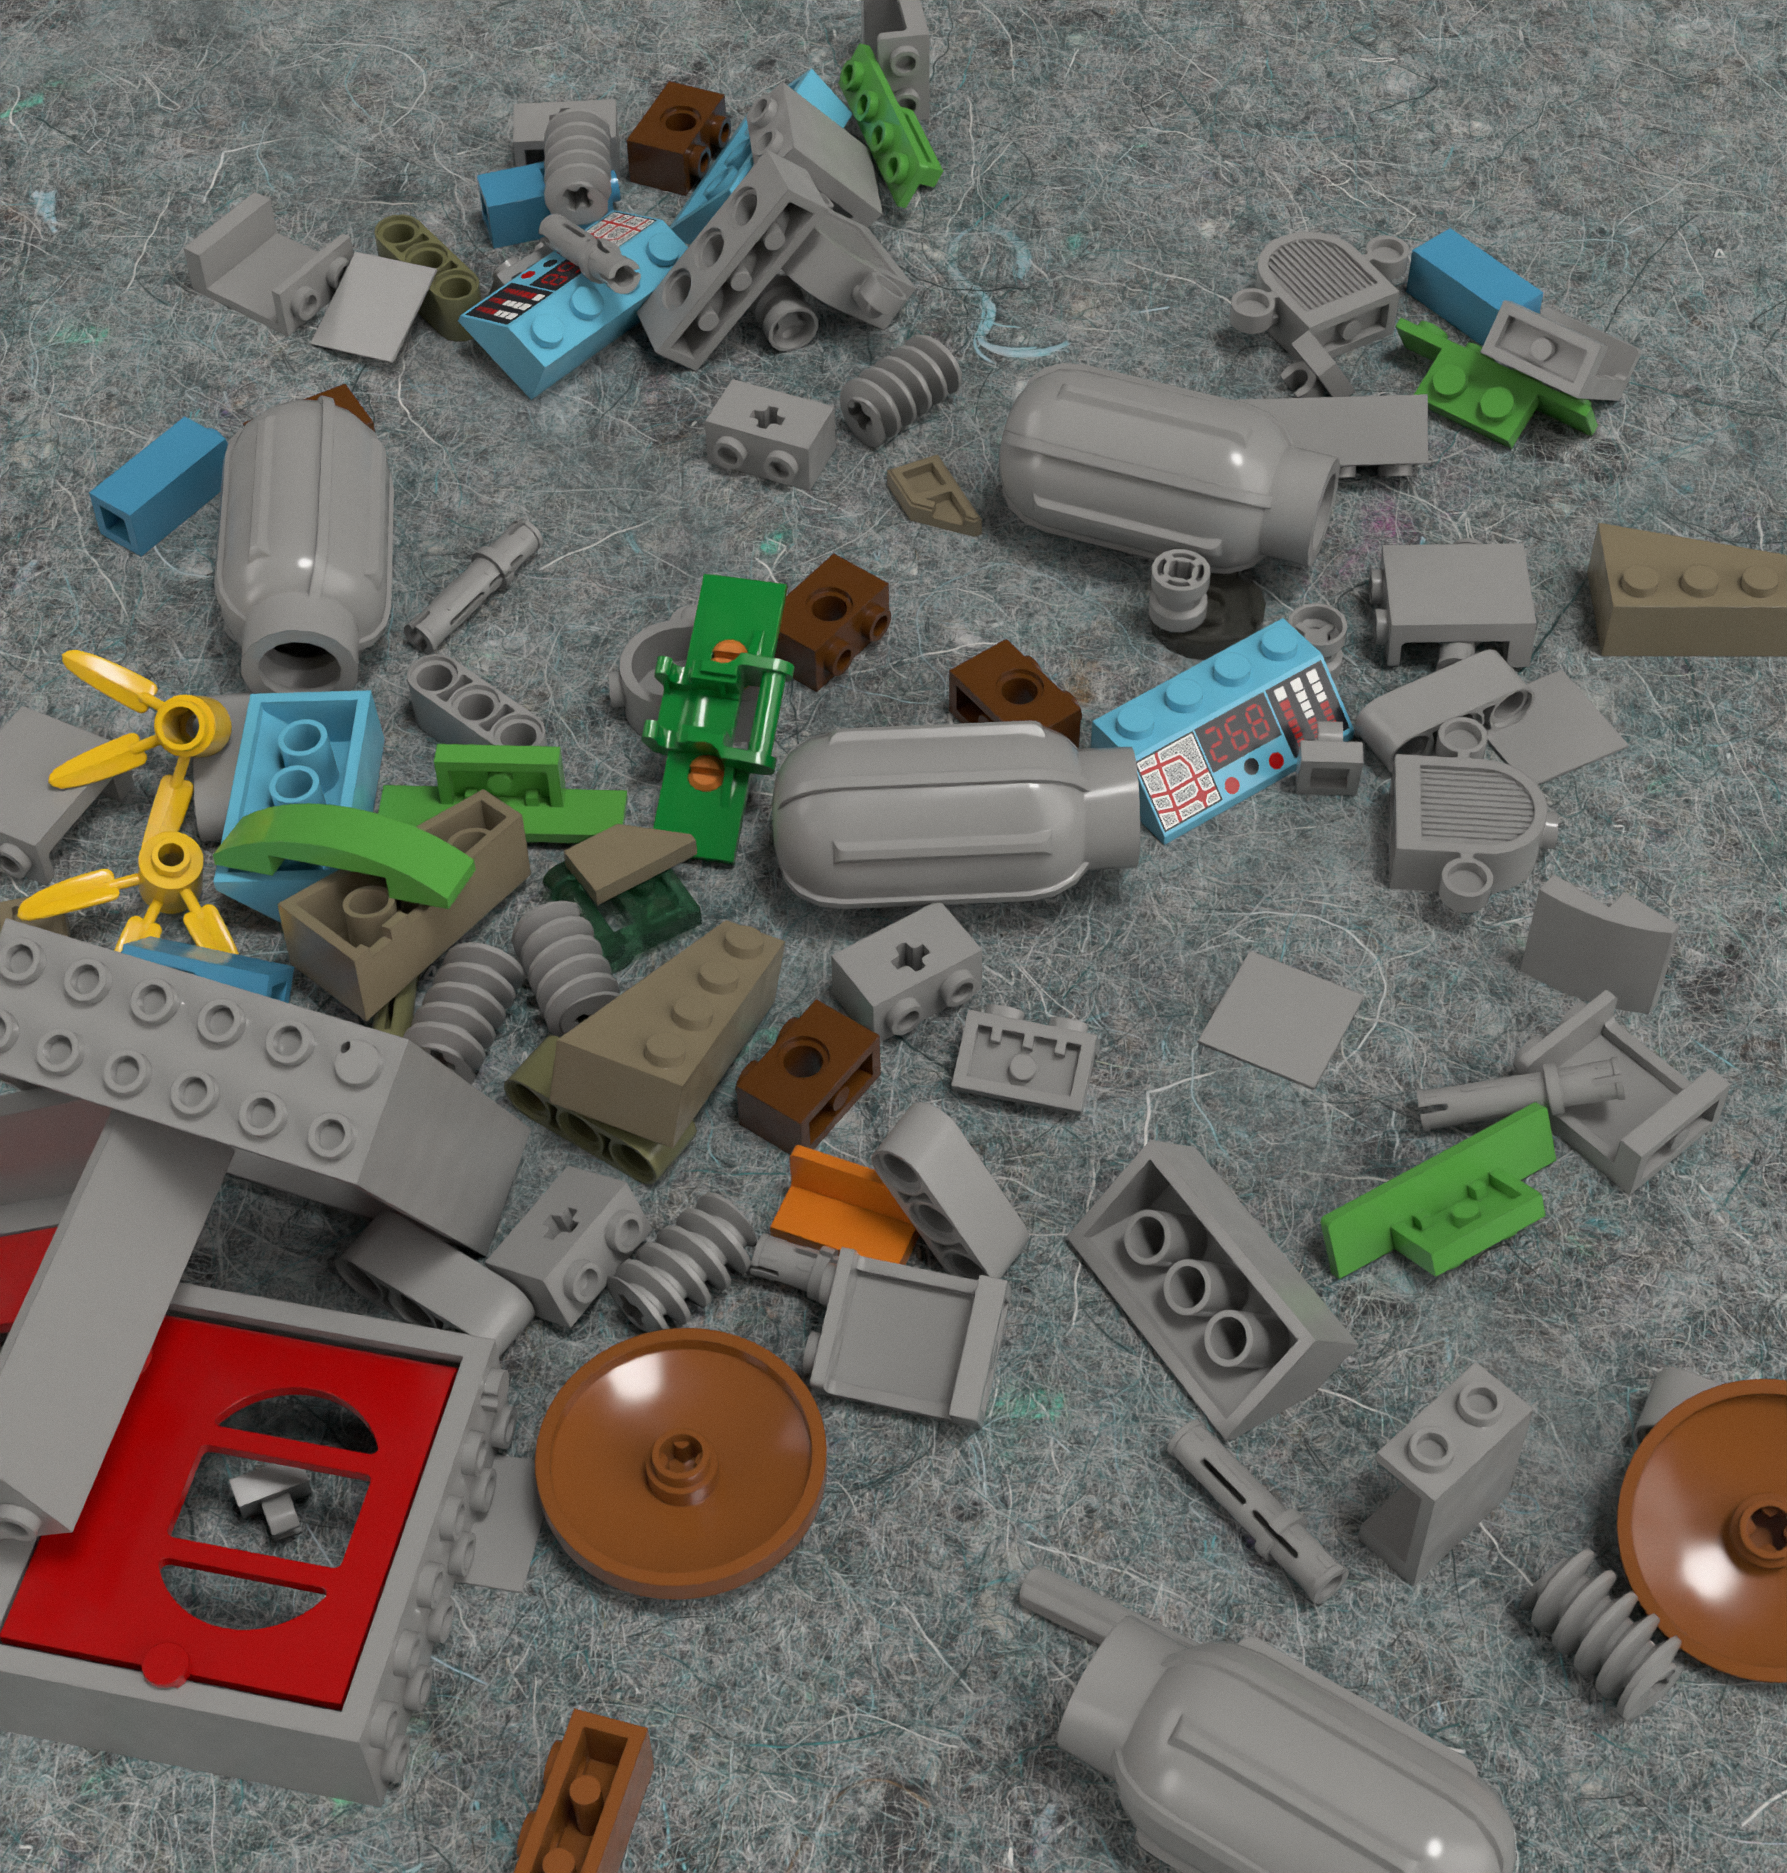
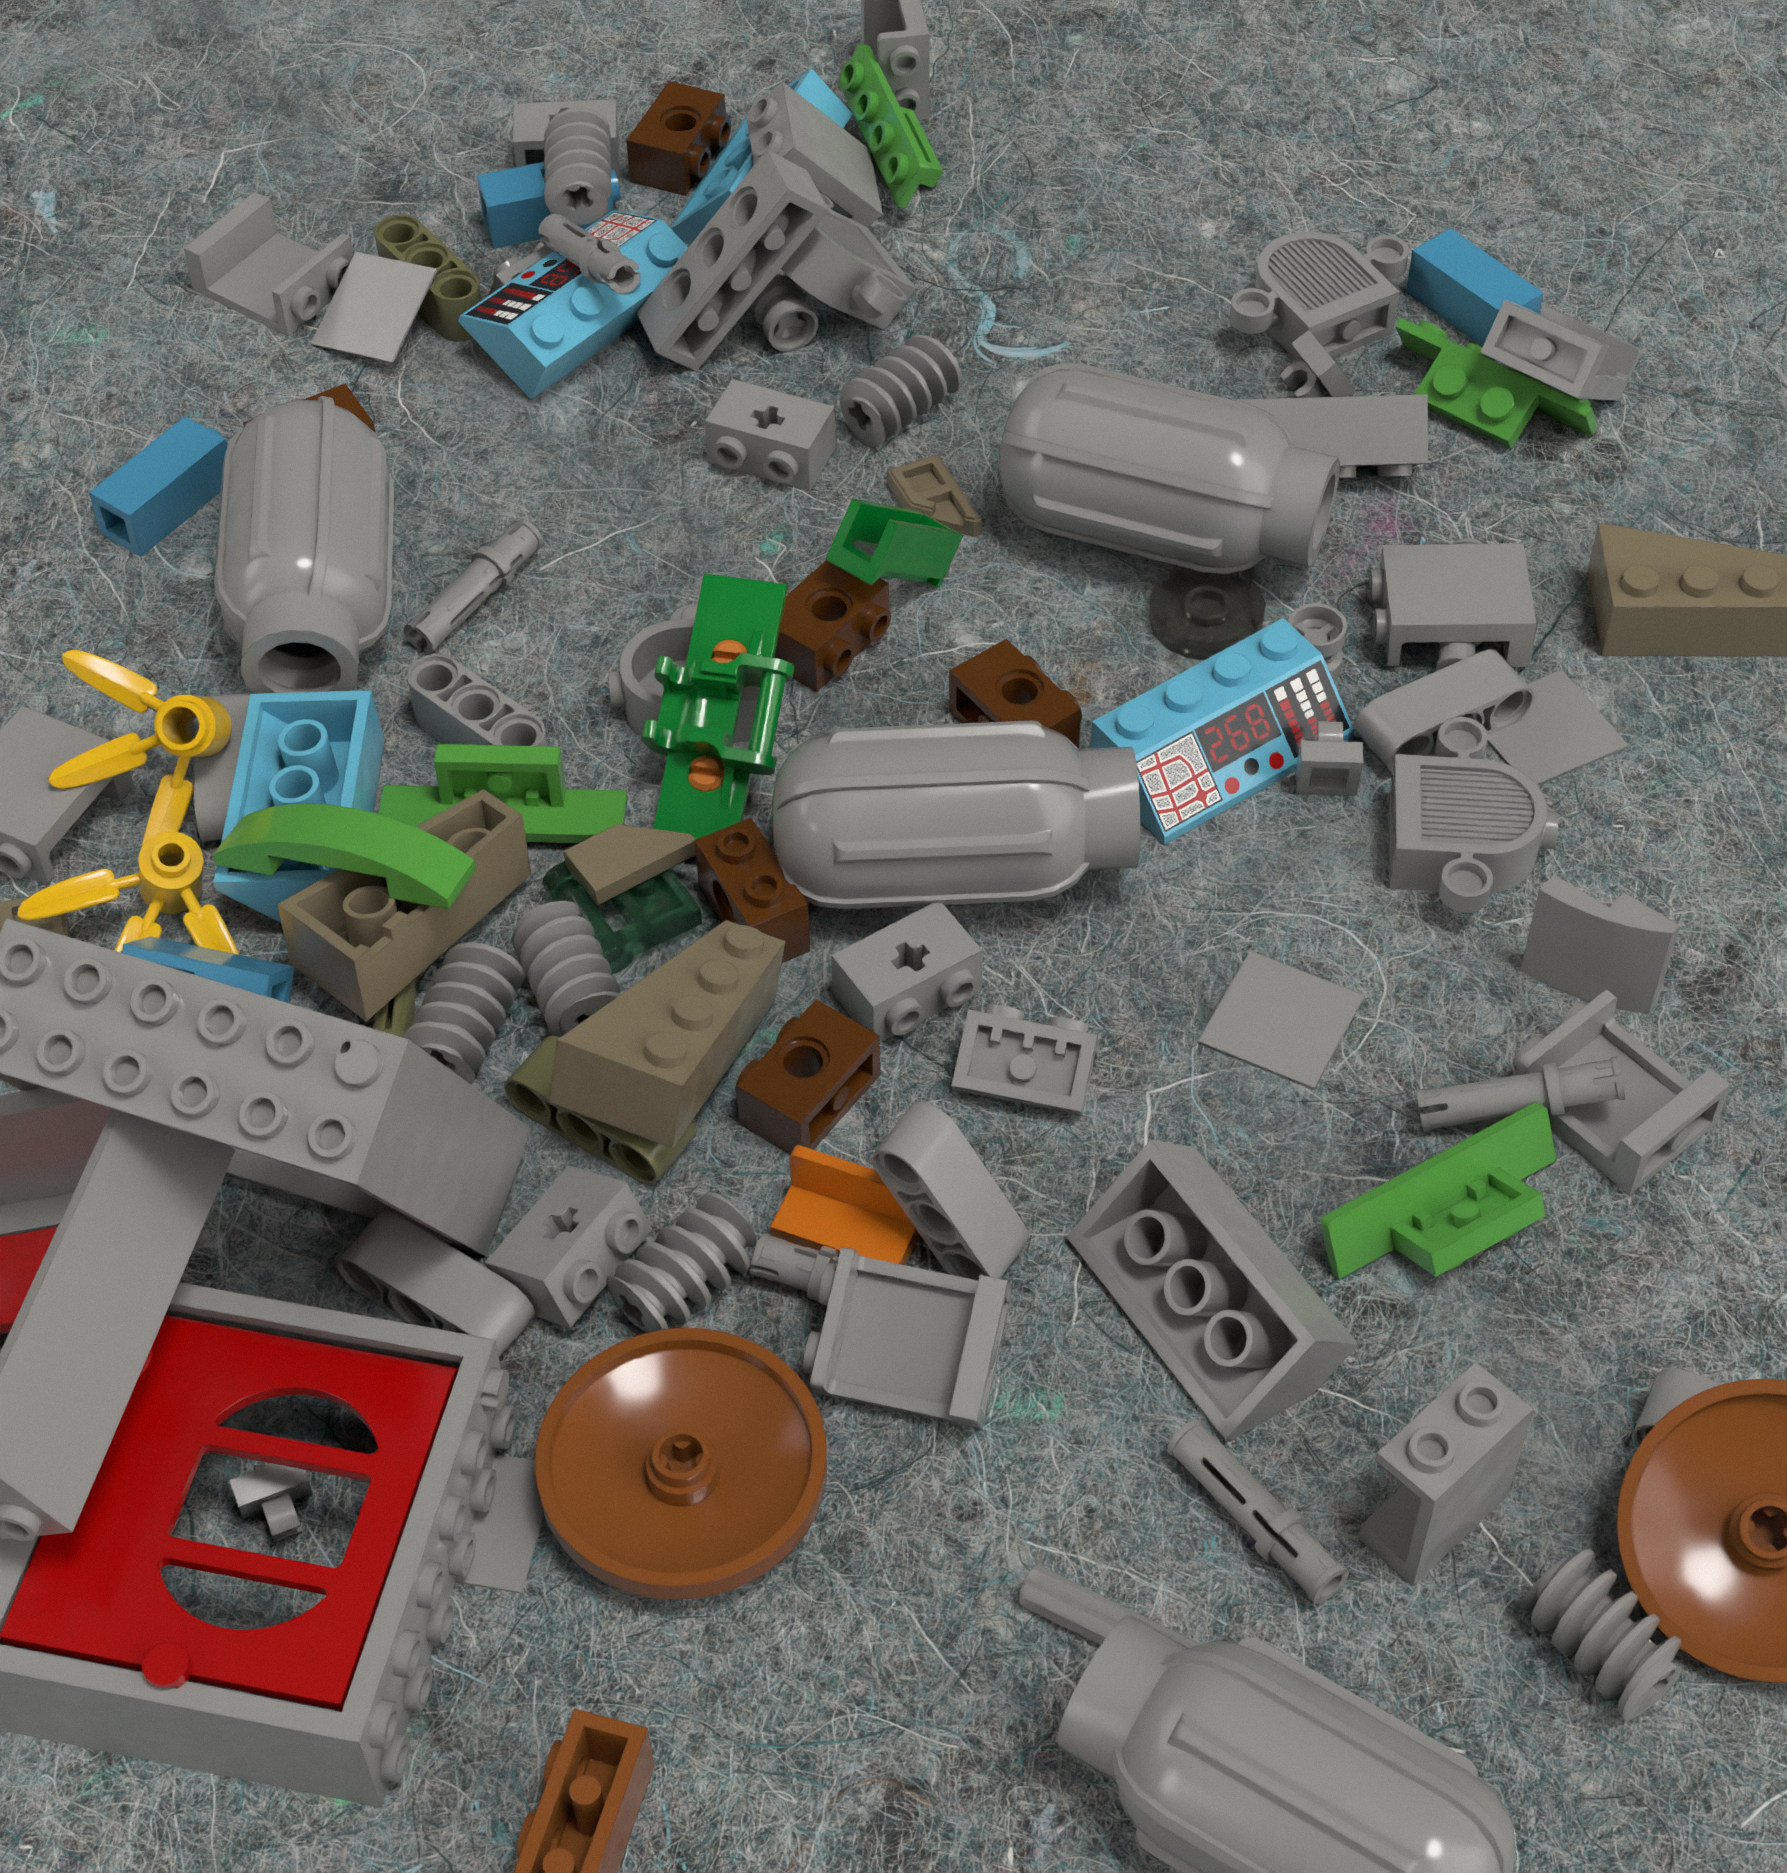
light grey wheel [1148,549,1210,632] -> none
none -> reddish brown brick [694,818,810,963]
none -> green window [825,499,964,587]

